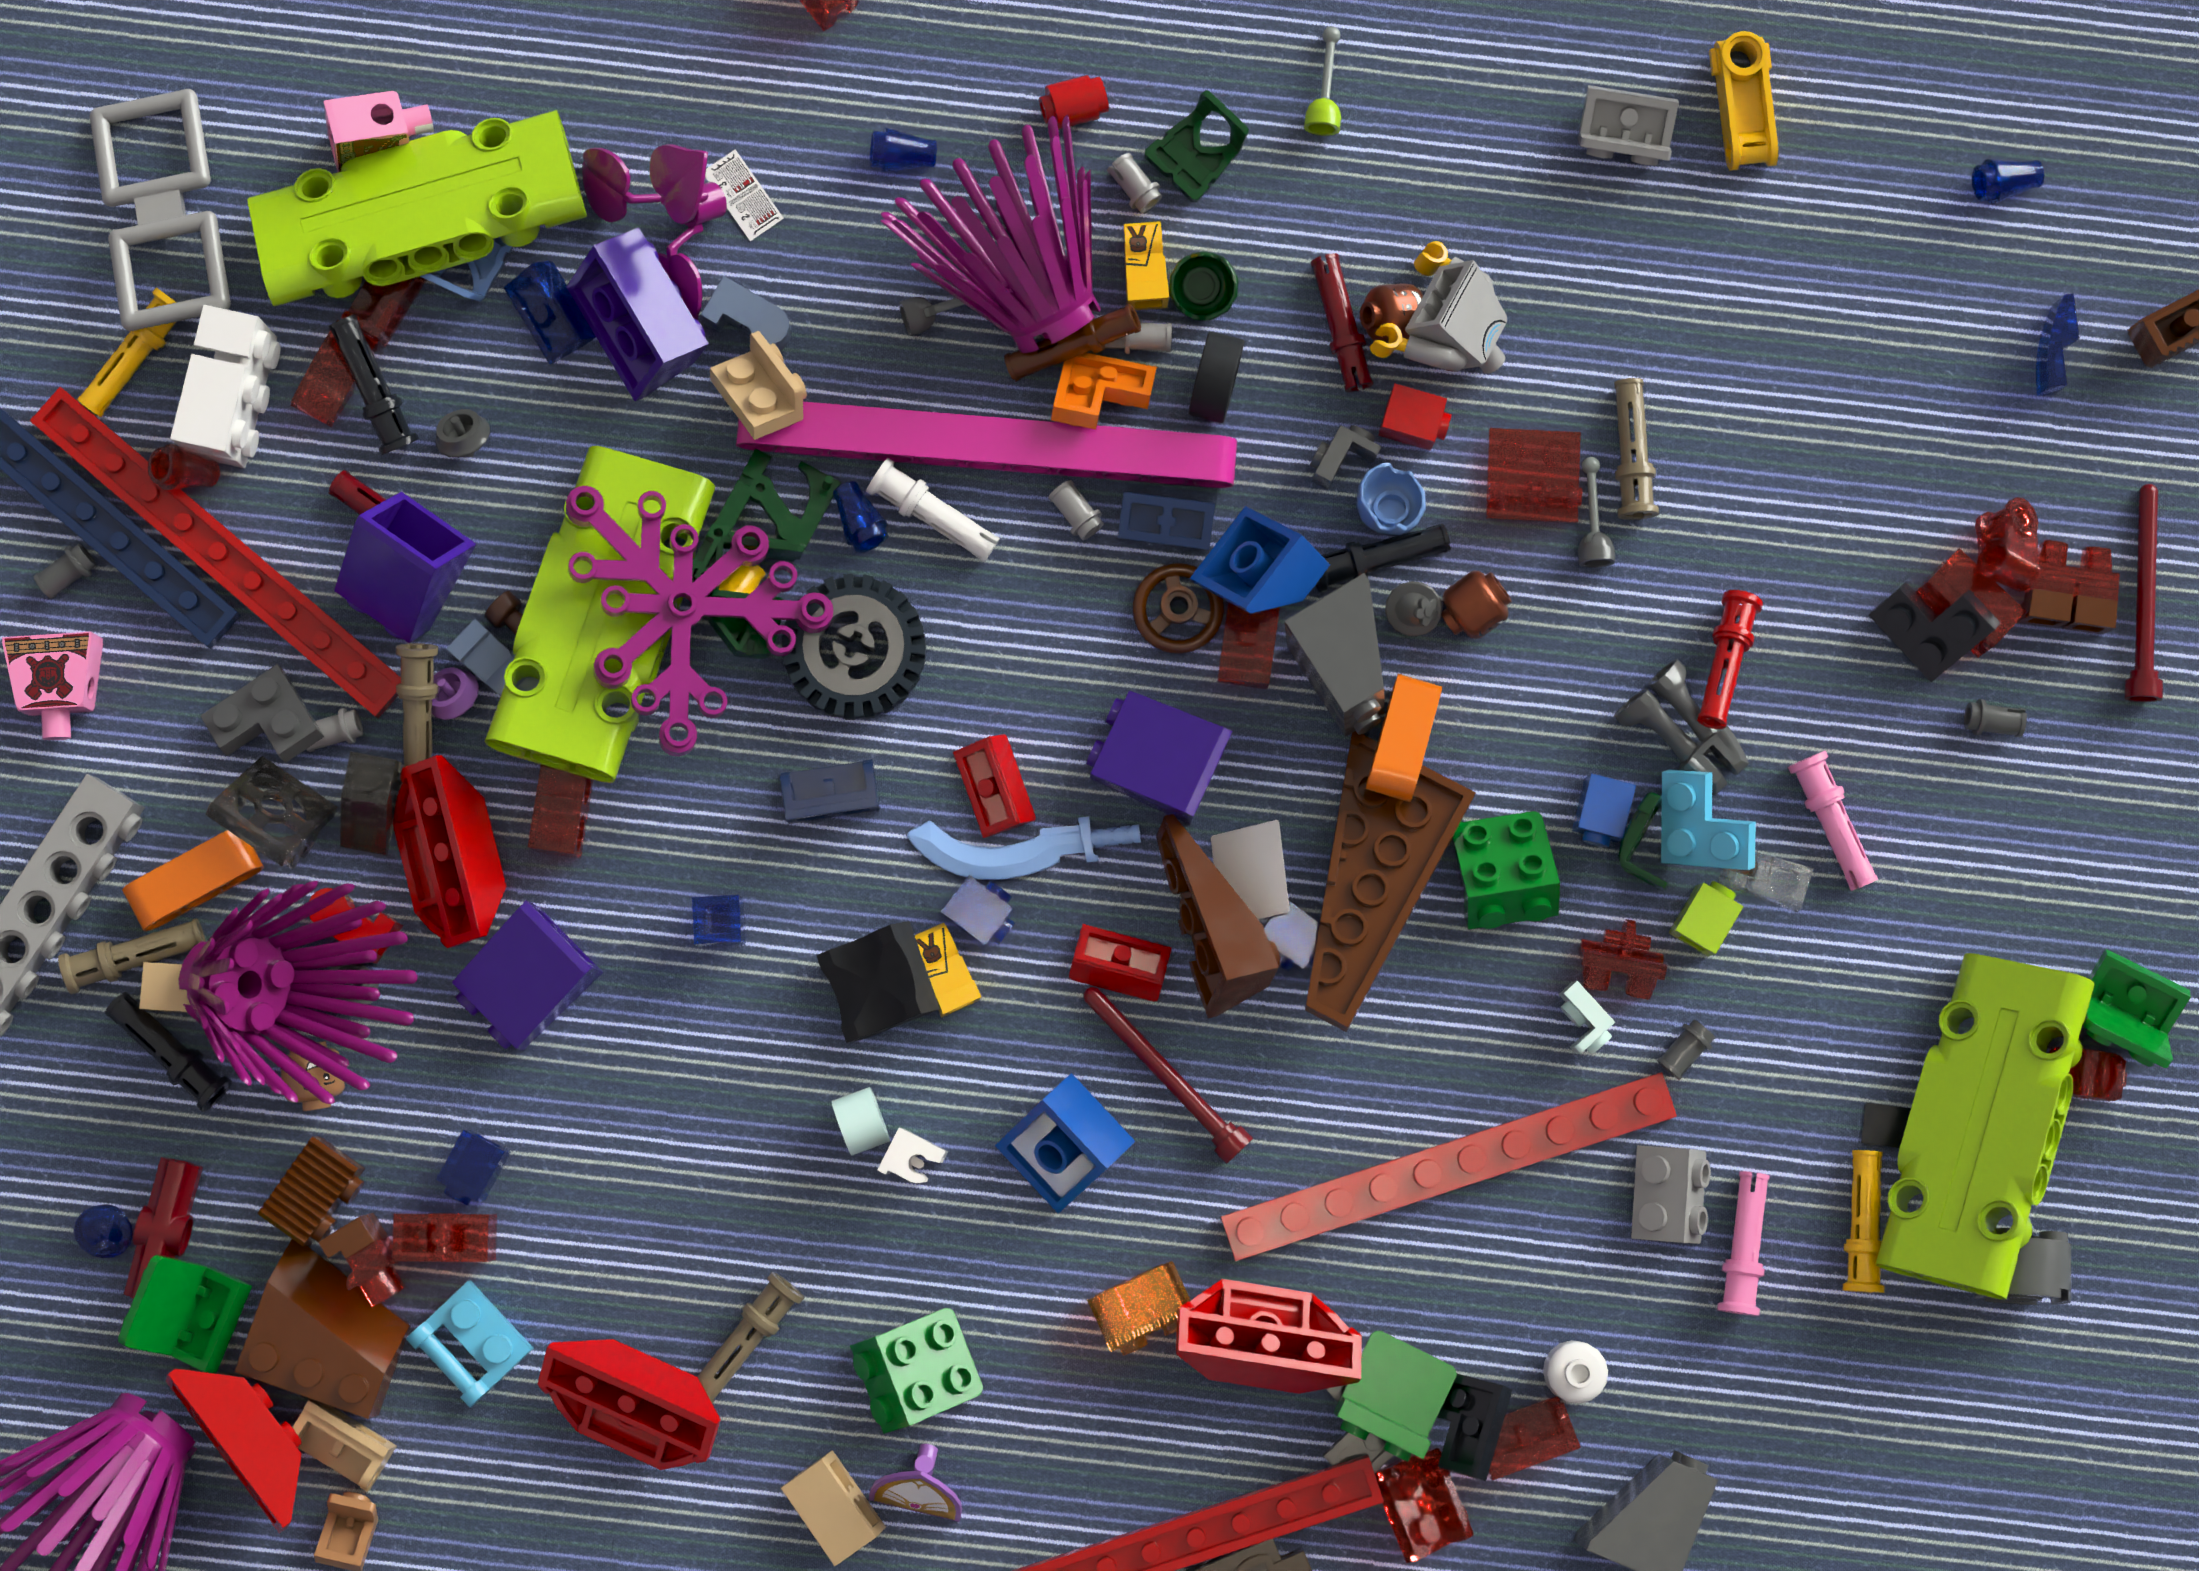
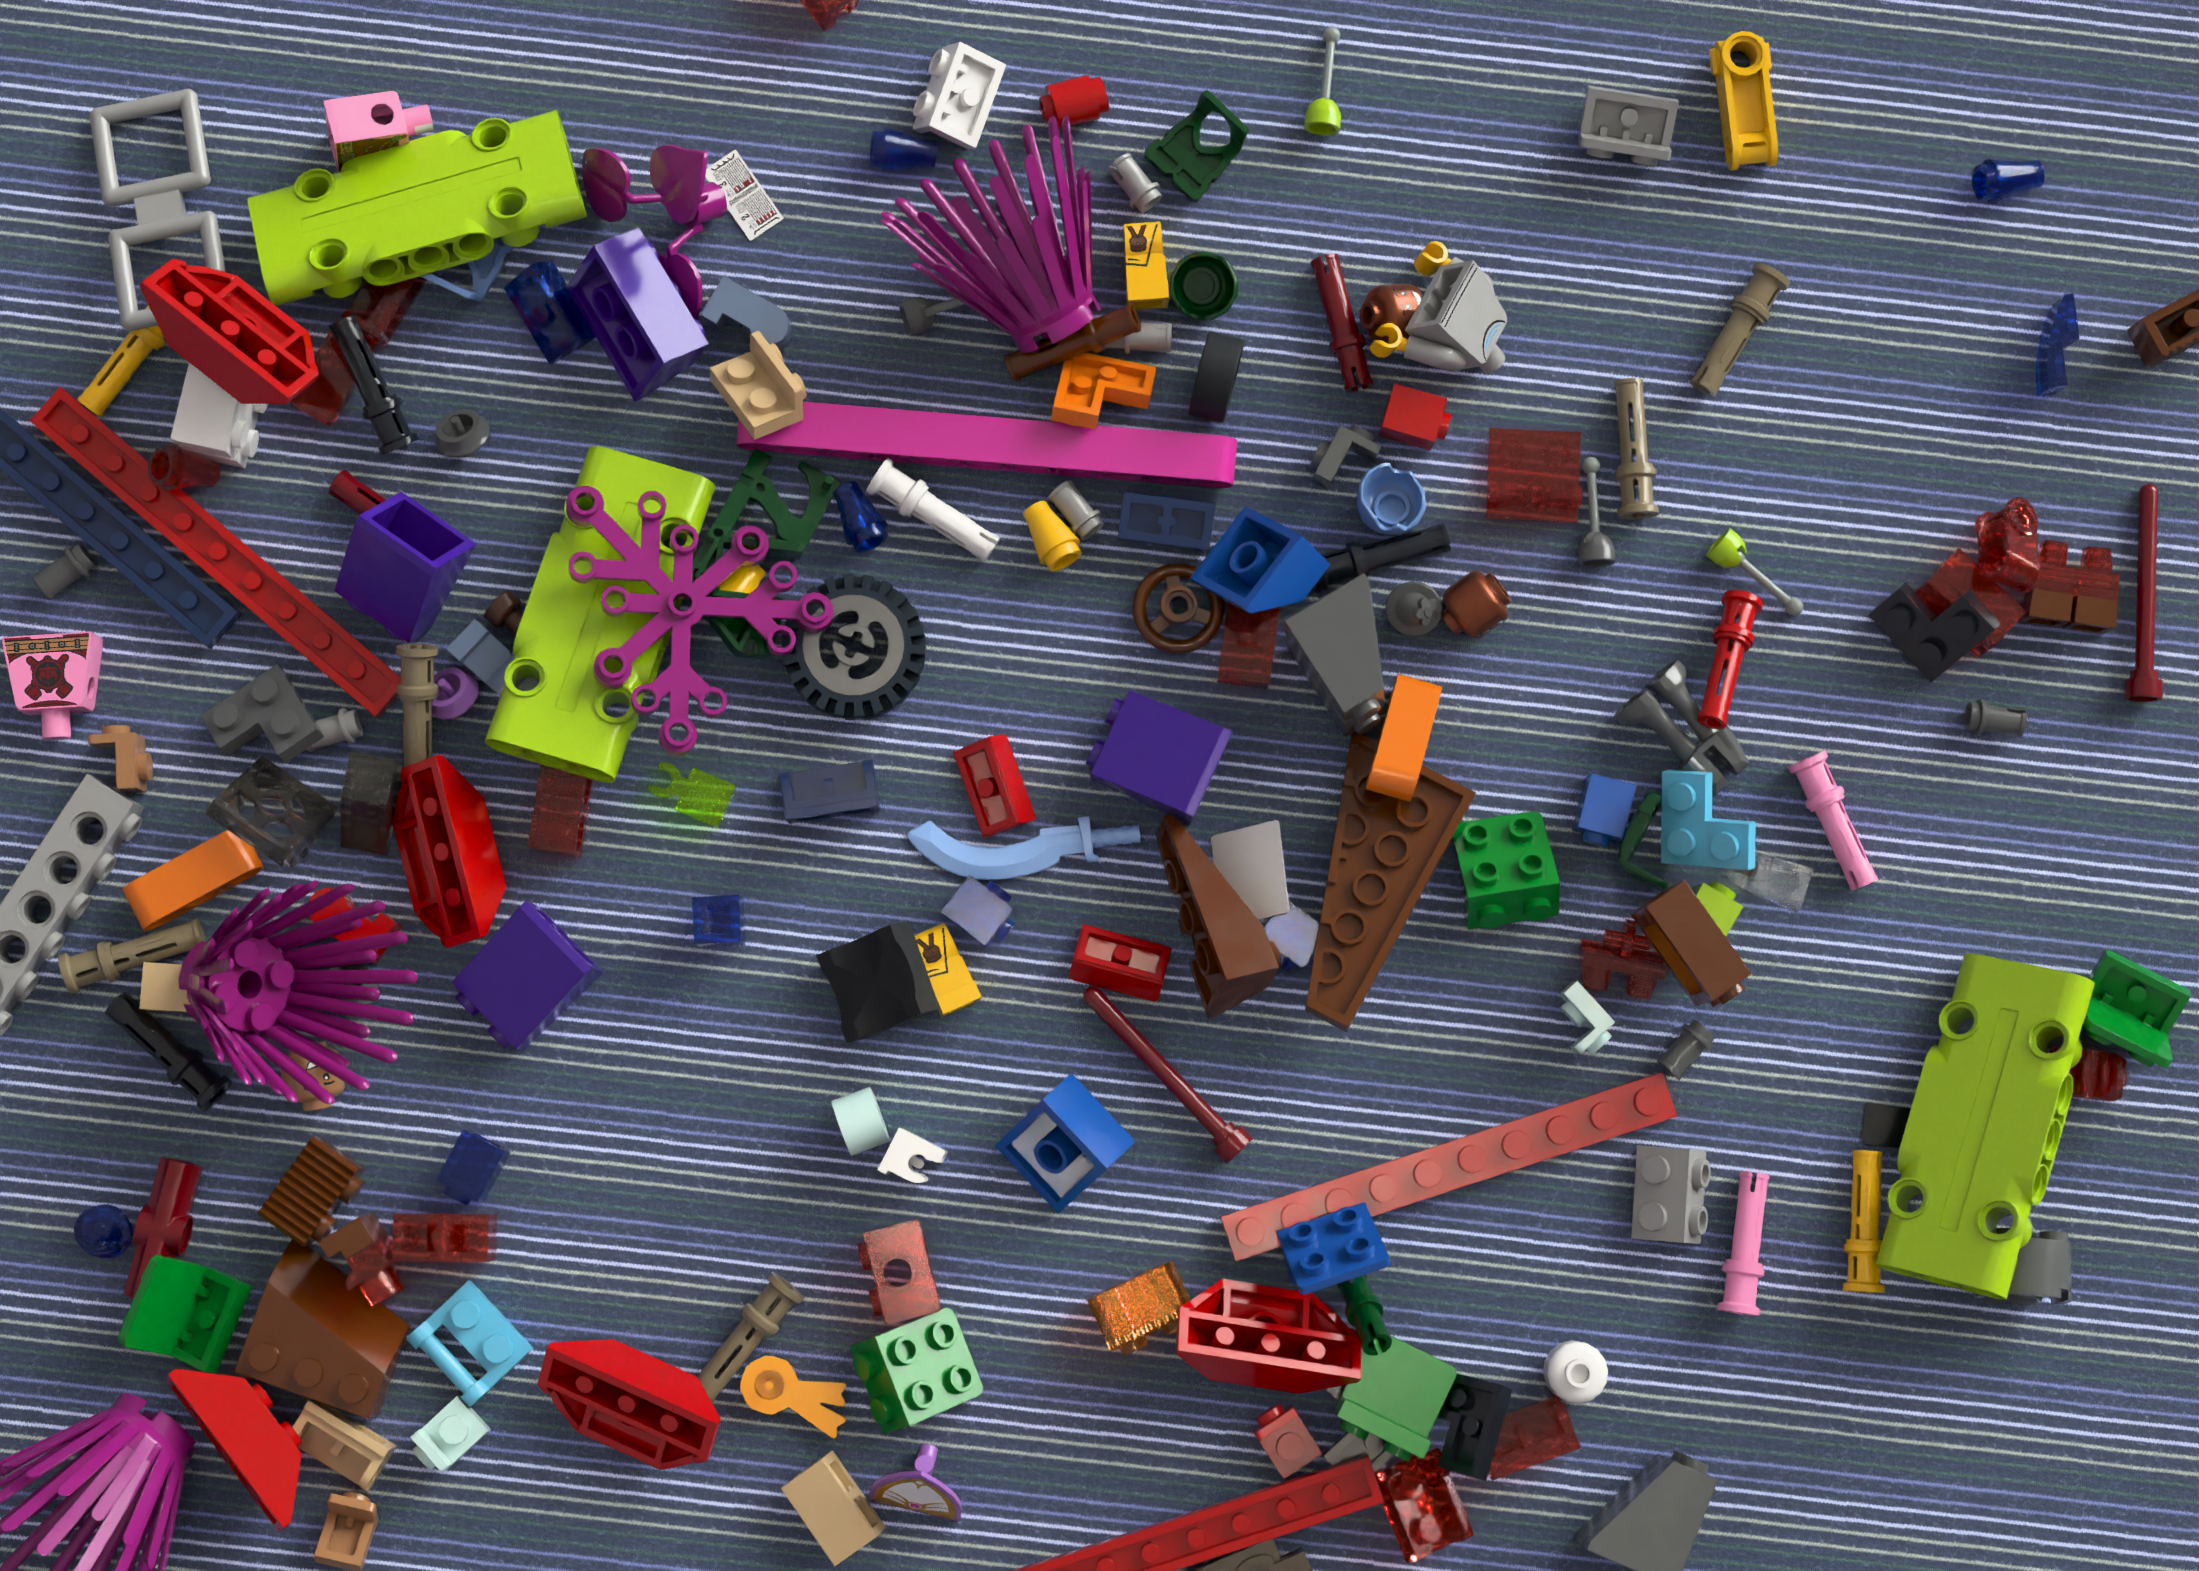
none -> medium nougat bracket [88,725,153,793]
none -> red wedge [140,258,319,404]
none -> light aqua bracket [411,1395,491,1472]
none -> clear neon green plate [648,762,737,829]
none -> light orange piece [740,1355,846,1438]
none -> clear red brick [857,1218,942,1325]
none -> white bracket [913,42,1006,150]
none -> yellow cone [1023,500,1082,572]
none -> bracket [1252,1403,1323,1479]
none -> blue bracket [1276,1202,1391,1295]
none -> dark green pin [1337,1274,1392,1356]
none -> reddish brown window [1630,880,1752,1007]
none -> dark tan pin [1690,262,1790,397]
none -> hinge [1706,528,1803,616]

